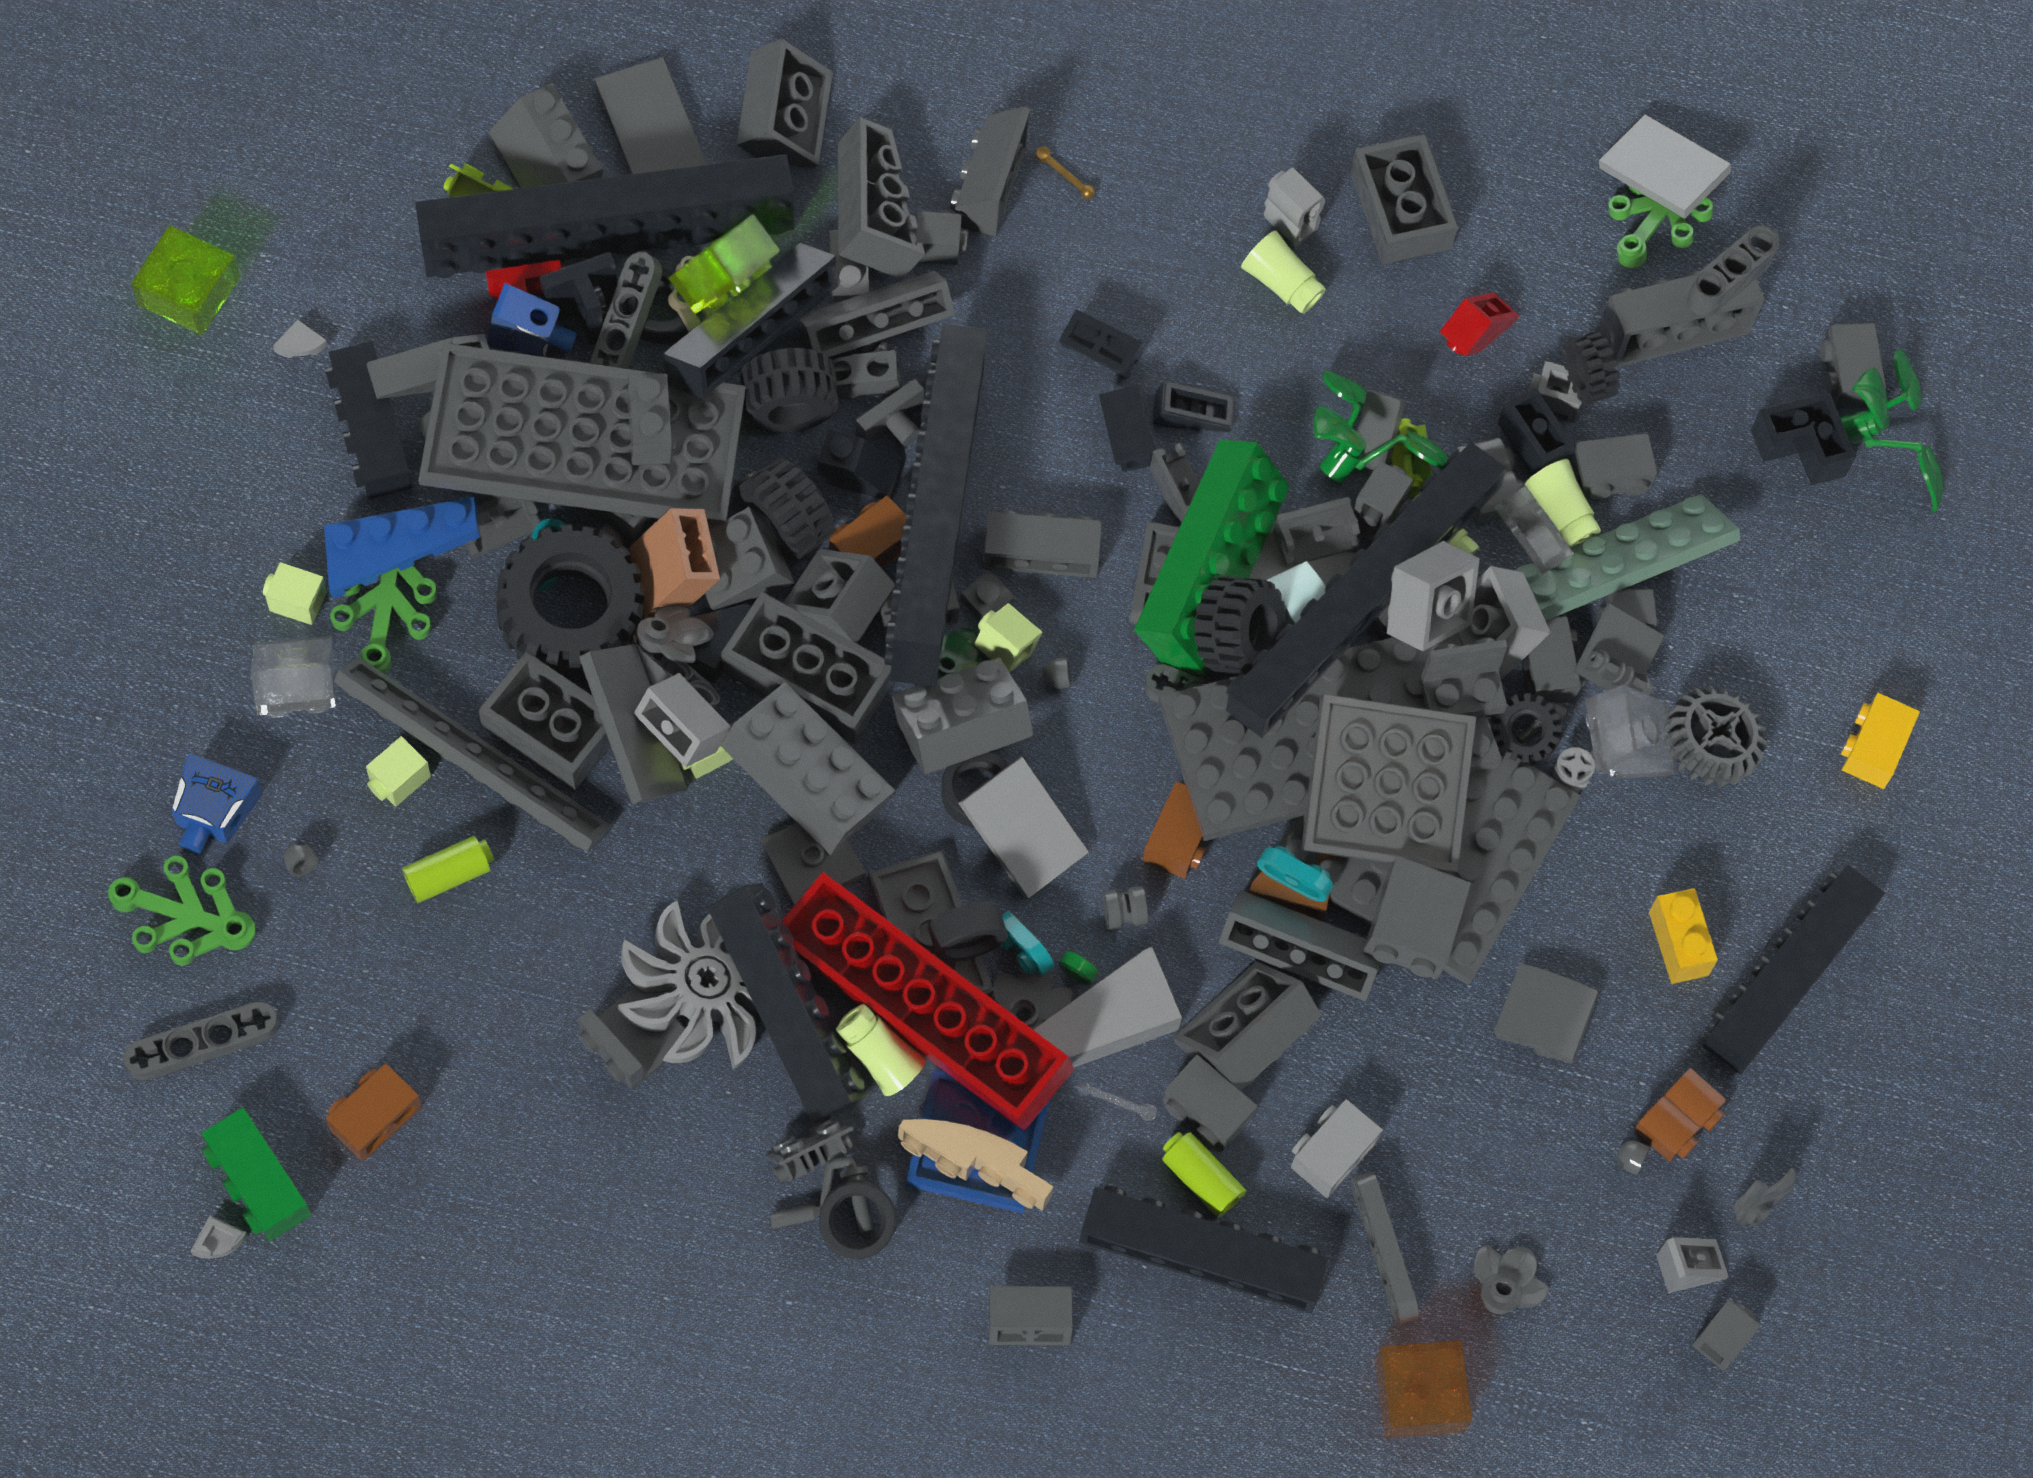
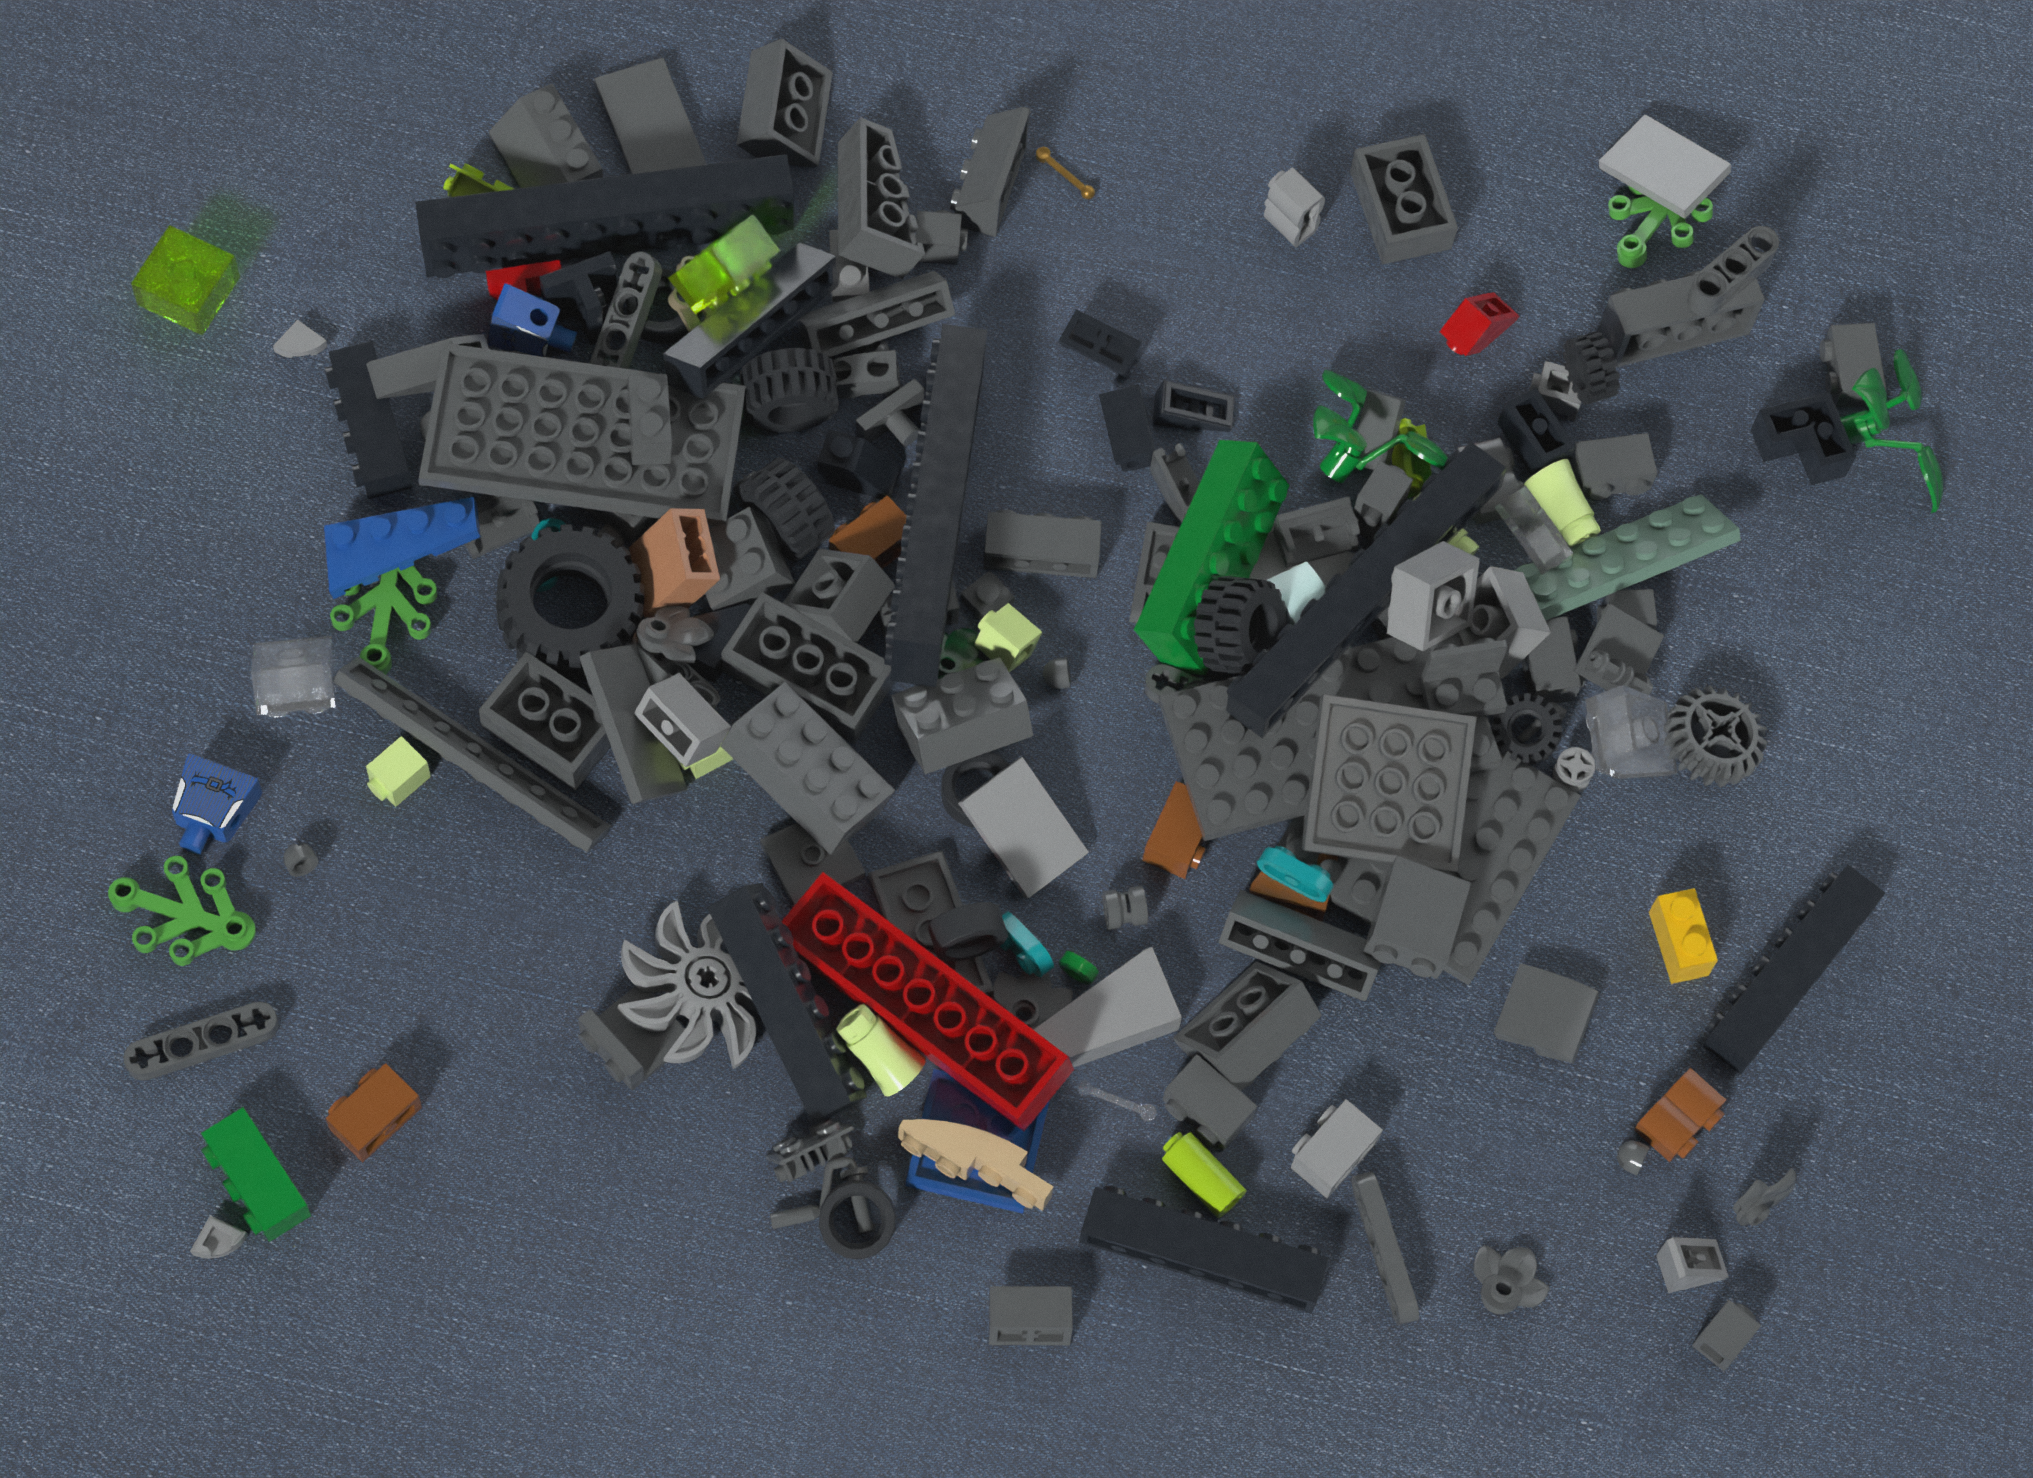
yellowish green brick [263,562,327,625] -> none
lime brick [401,836,494,904] -> none
yellowish green plant [1241,230,1326,314] -> none
clear orange brick [1374,1340,1472,1439] -> none
yellow brick [1841,692,1920,789] -> none

